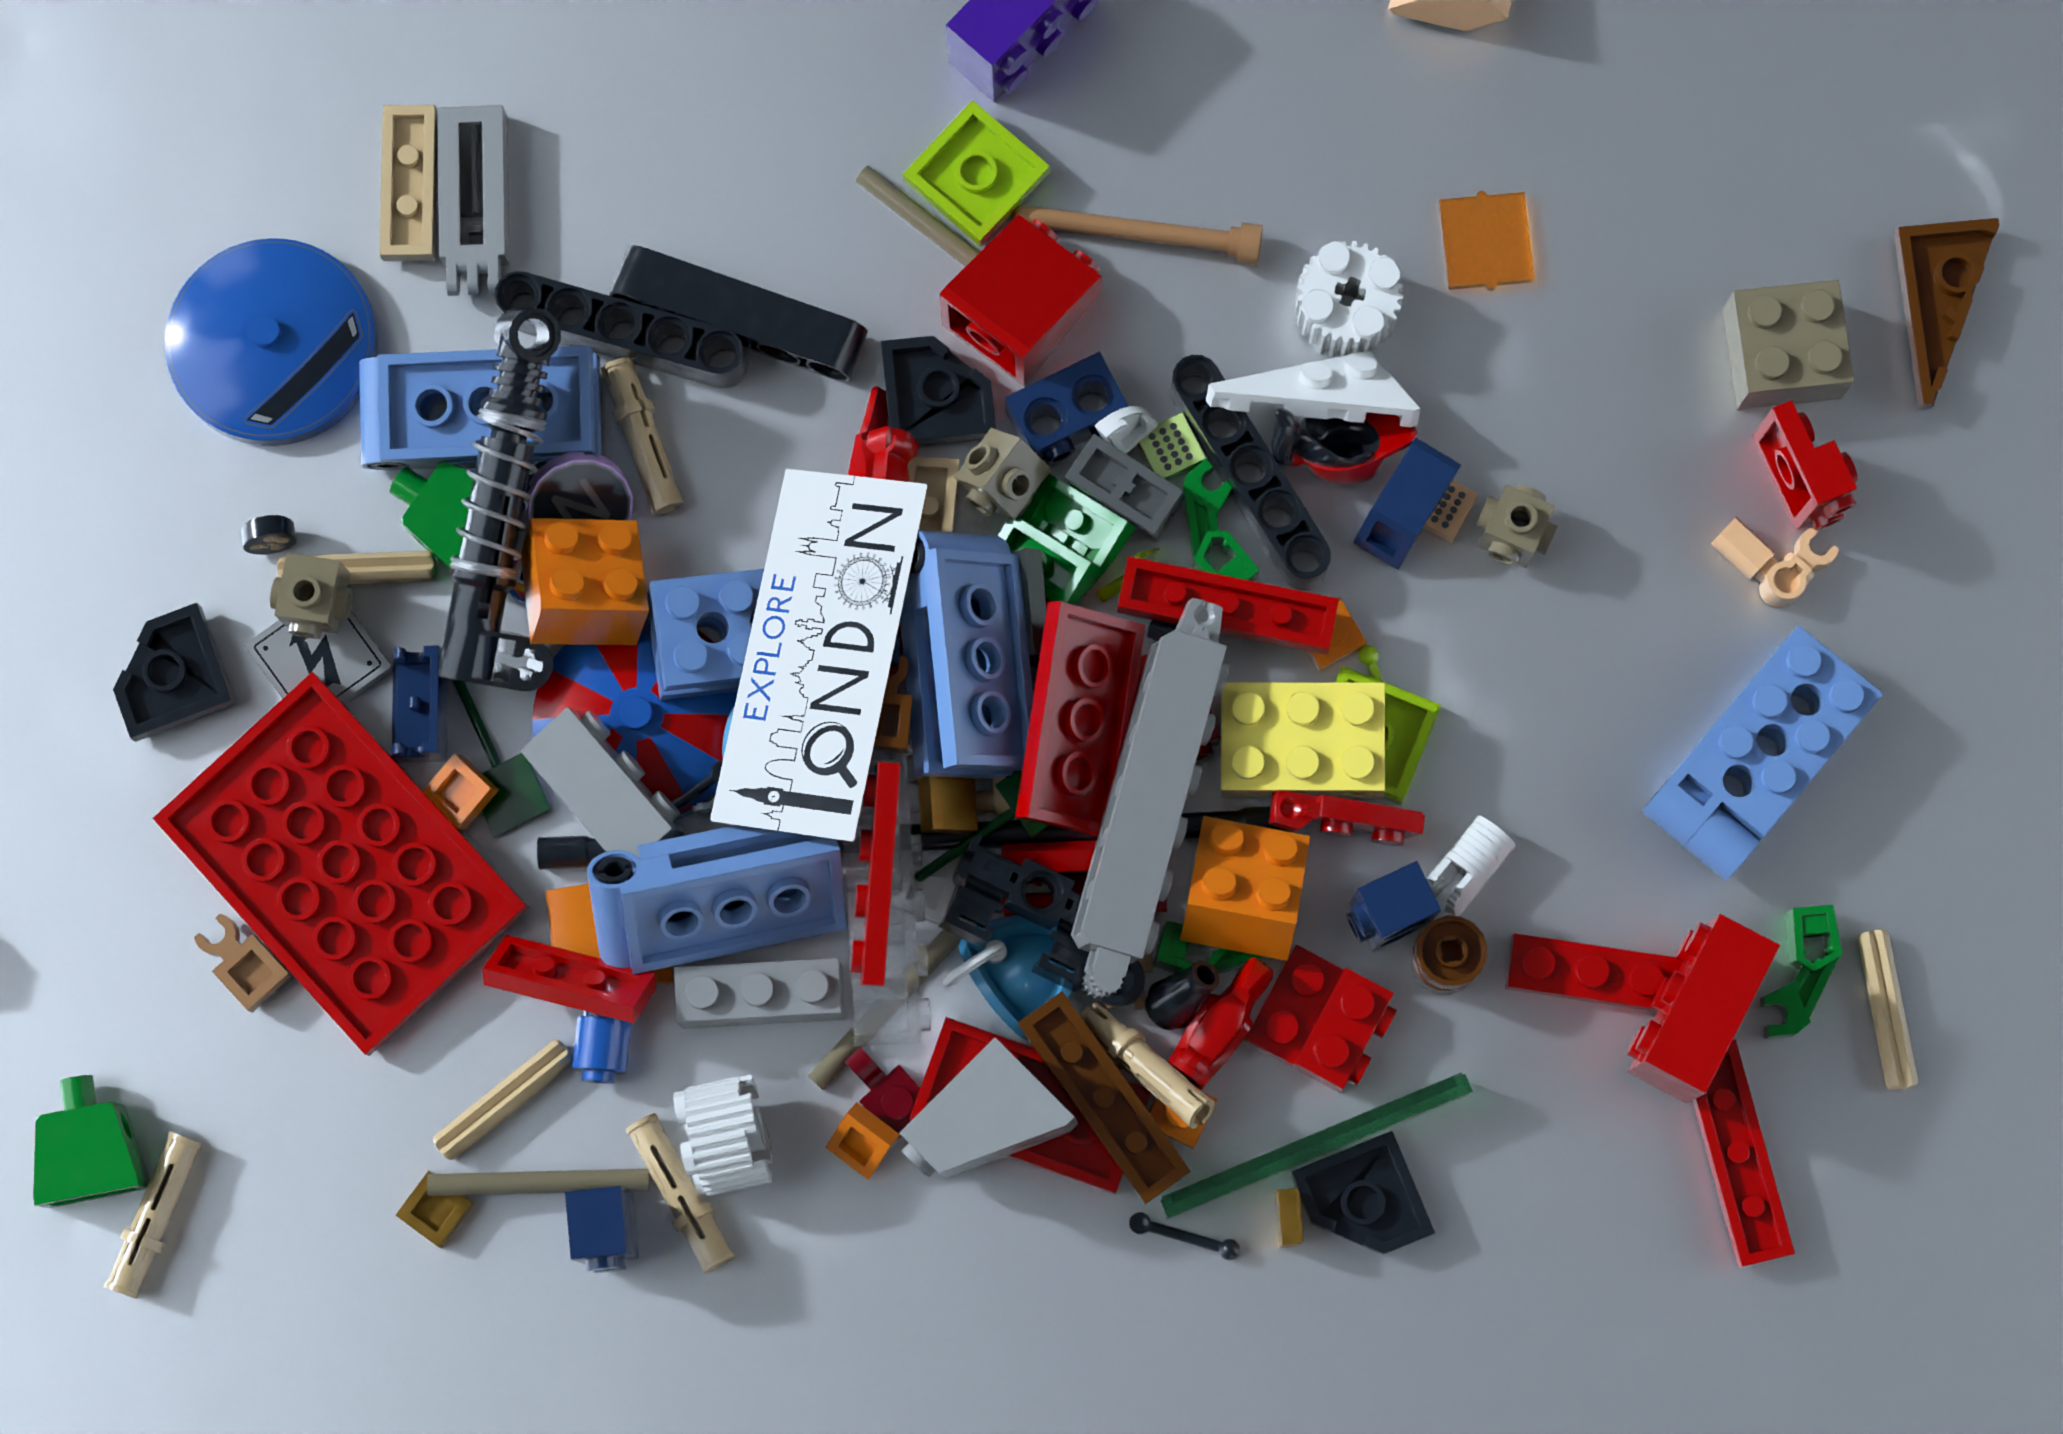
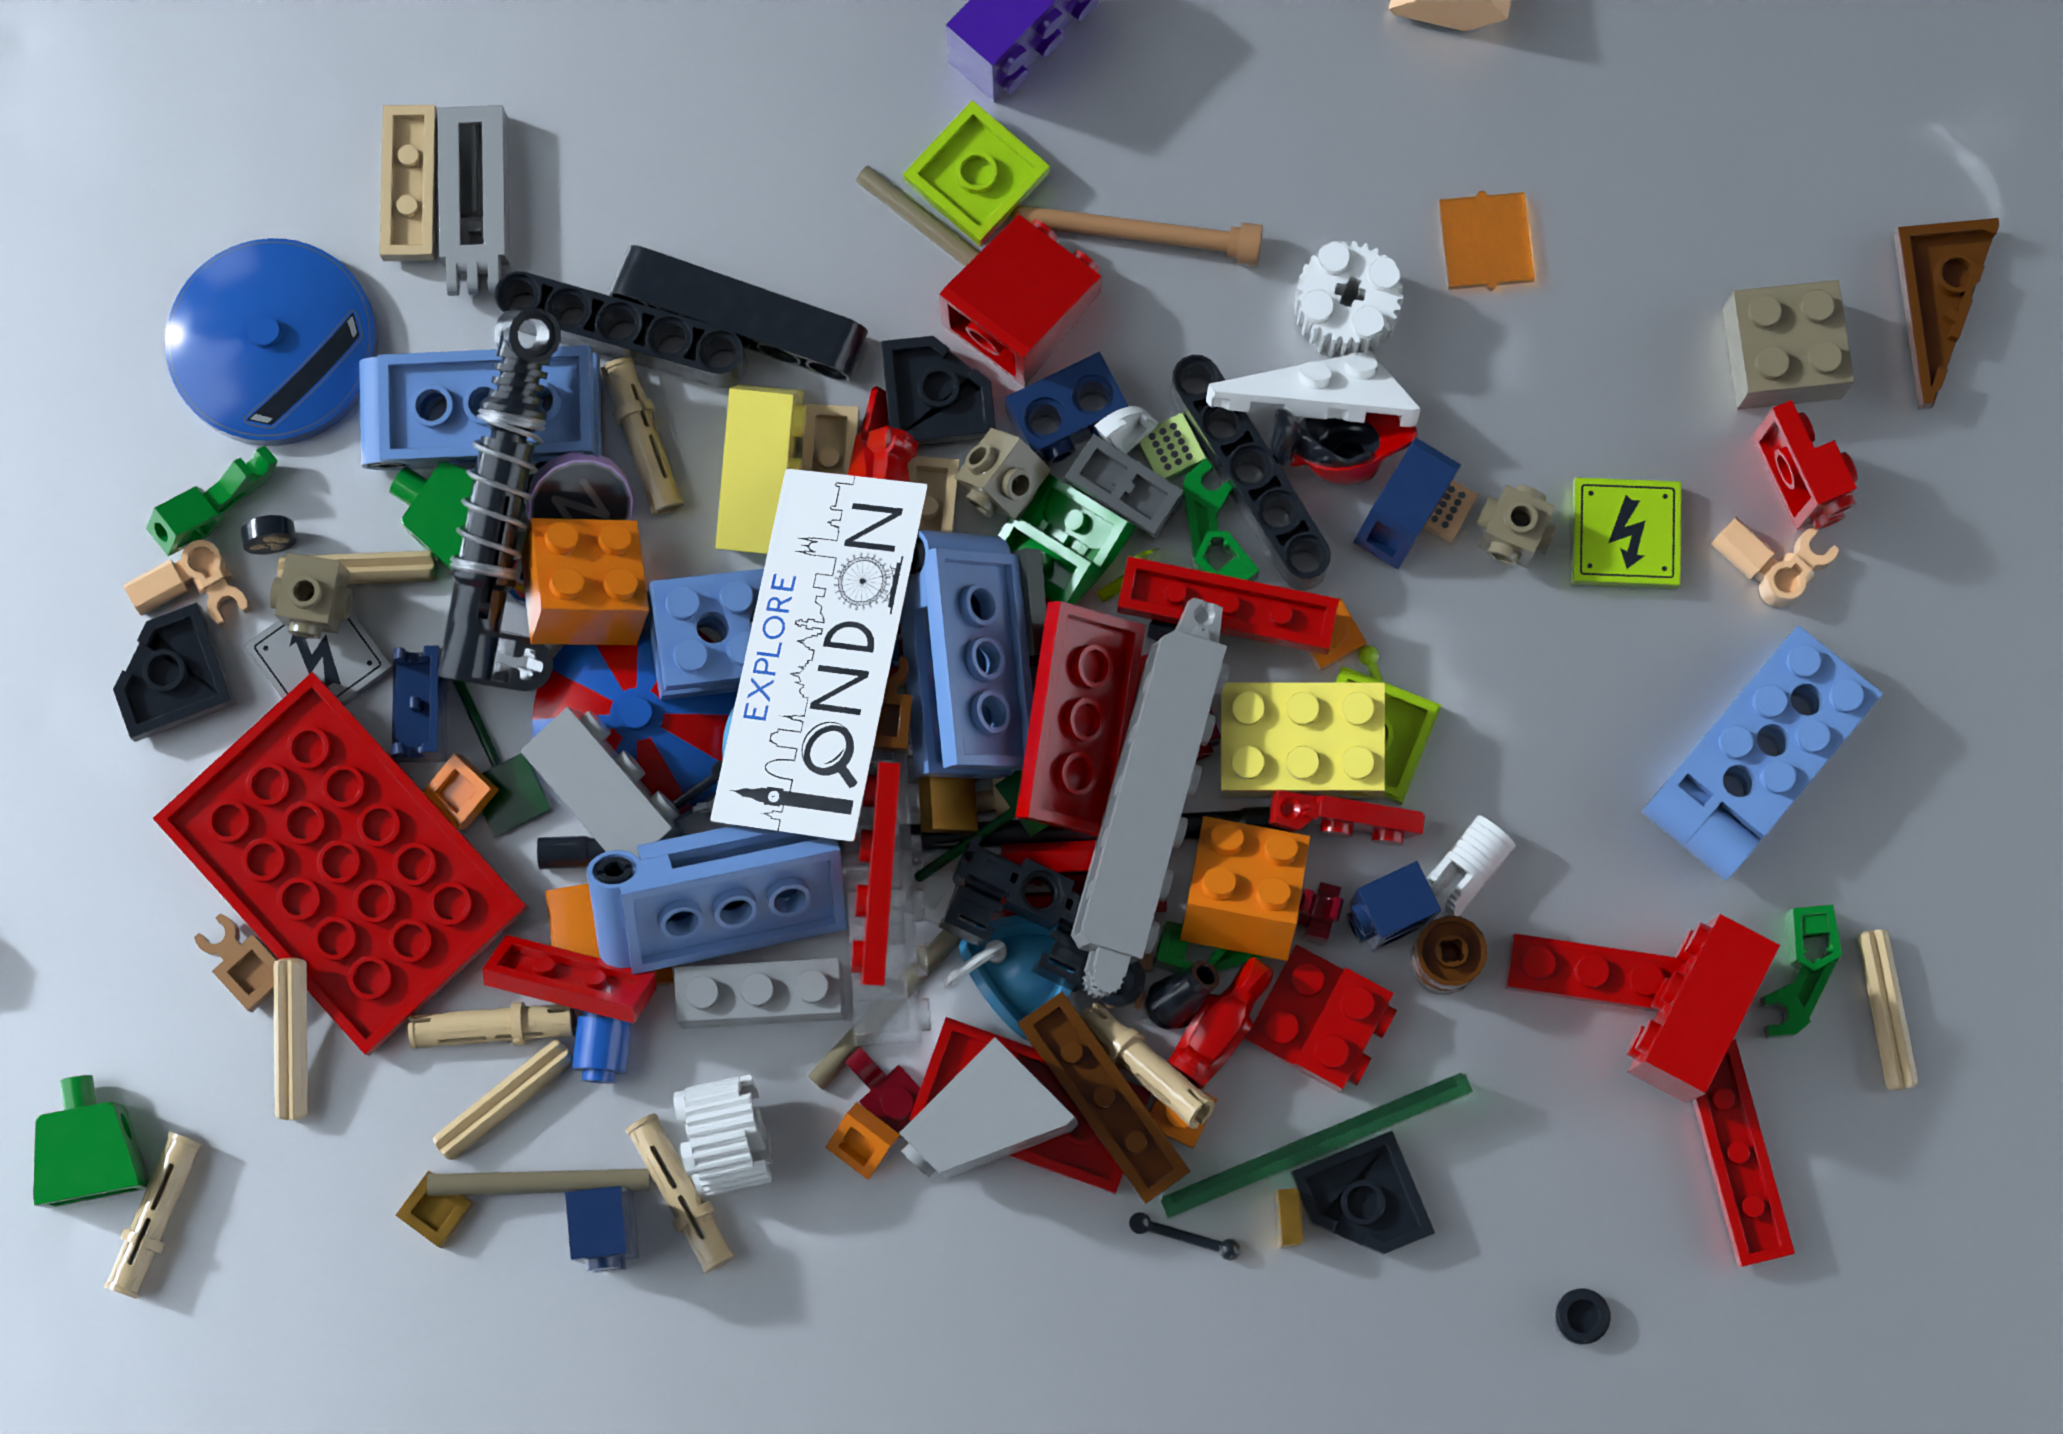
none -> light nougat bar [123,540,251,626]
none -> green piece [146,445,278,556]
none -> tan axle [273,958,308,1120]
none -> tan pin [408,1001,576,1049]
none -> light yellow wedge [715,384,807,554]
none -> tan plate [802,404,860,475]
none -> dark red plate [1297,882,1344,946]
none -> black tile [1553,1288,1611,1345]
none -> lime tile [1571,477,1681,589]

